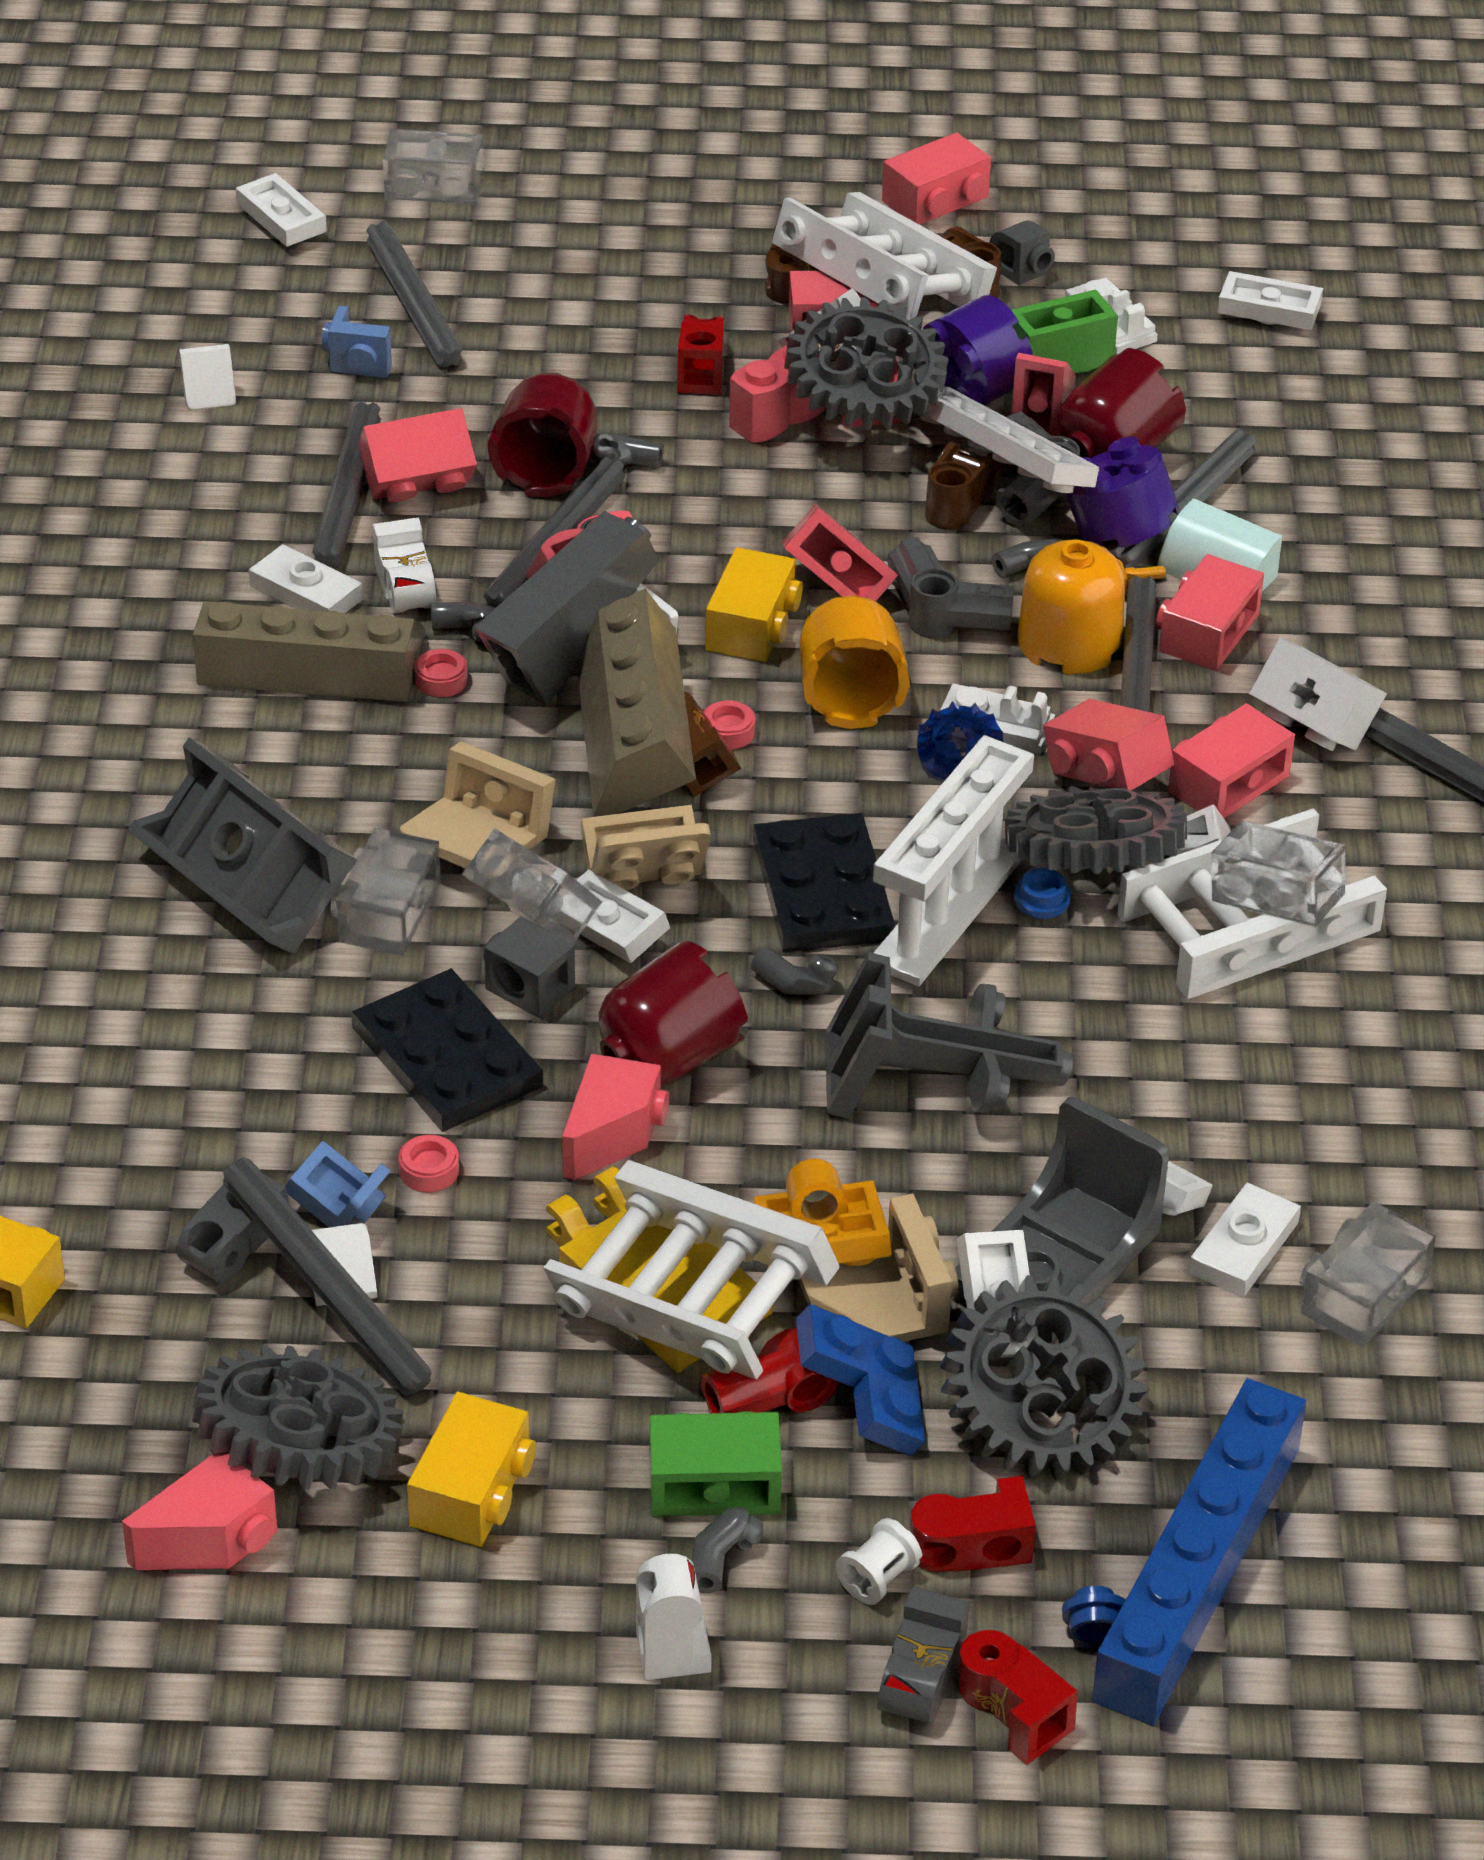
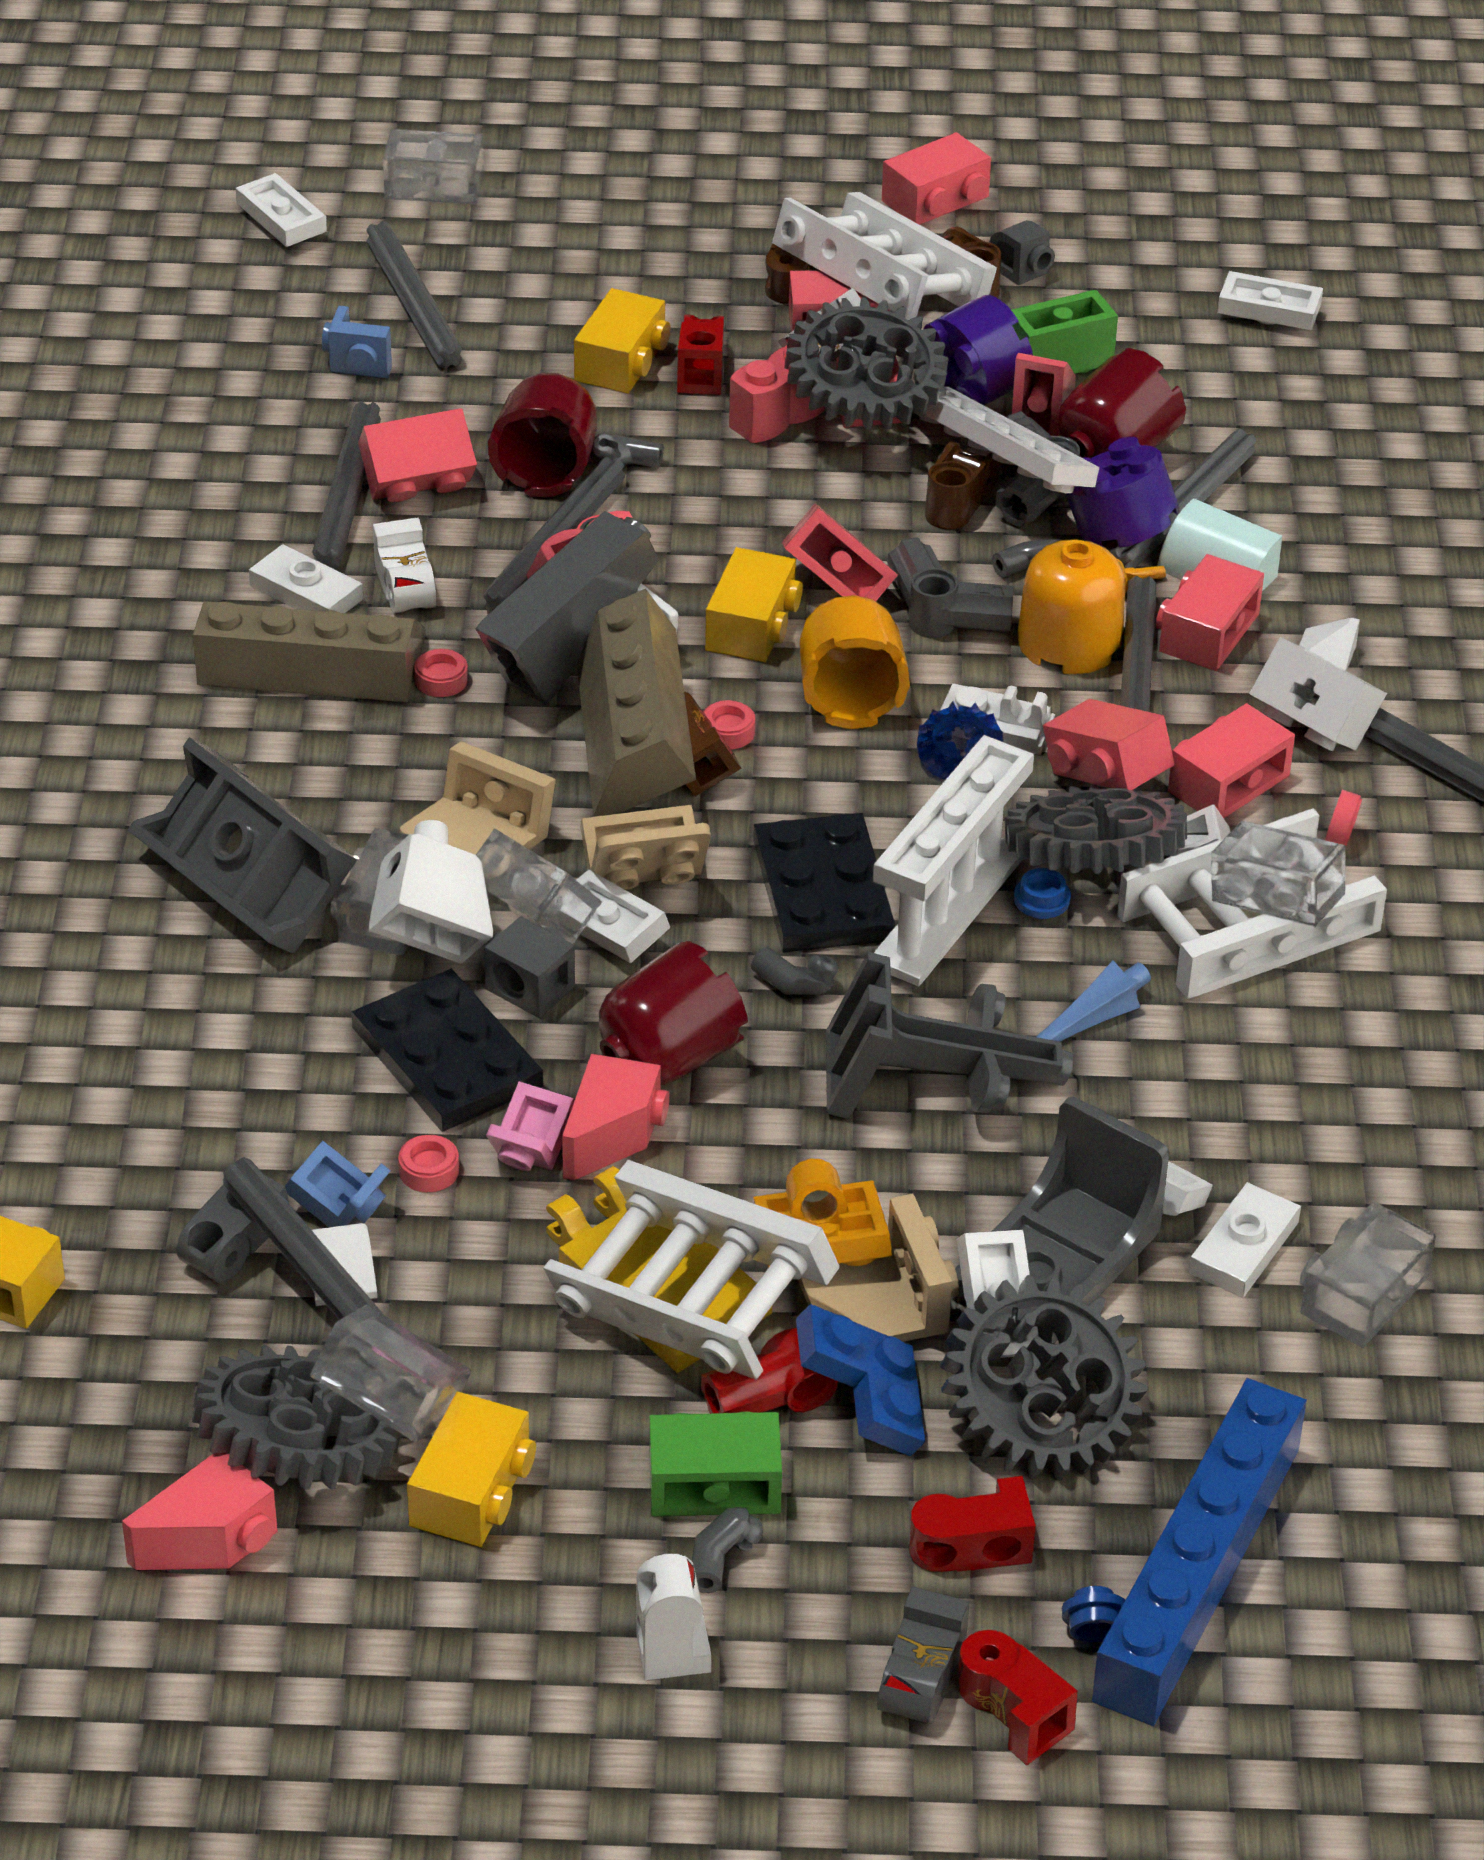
white slope [179,344,236,410] -> none
dark grey arm [431,601,495,643] -> none
white bush [835,1518,922,1605] -> none
white plate [1065,277,1158,355] -> none
none -> clear brick [310,1305,472,1443]
none -> white torso [369,820,493,964]
none -> bright pink bracket [486,1081,575,1171]
none -> yellow brick [574,288,671,394]
none -> medium blue piece [1036,960,1151,1042]
none -> white slope [1299,618,1360,671]
none -> coral tile [1324,789,1363,848]

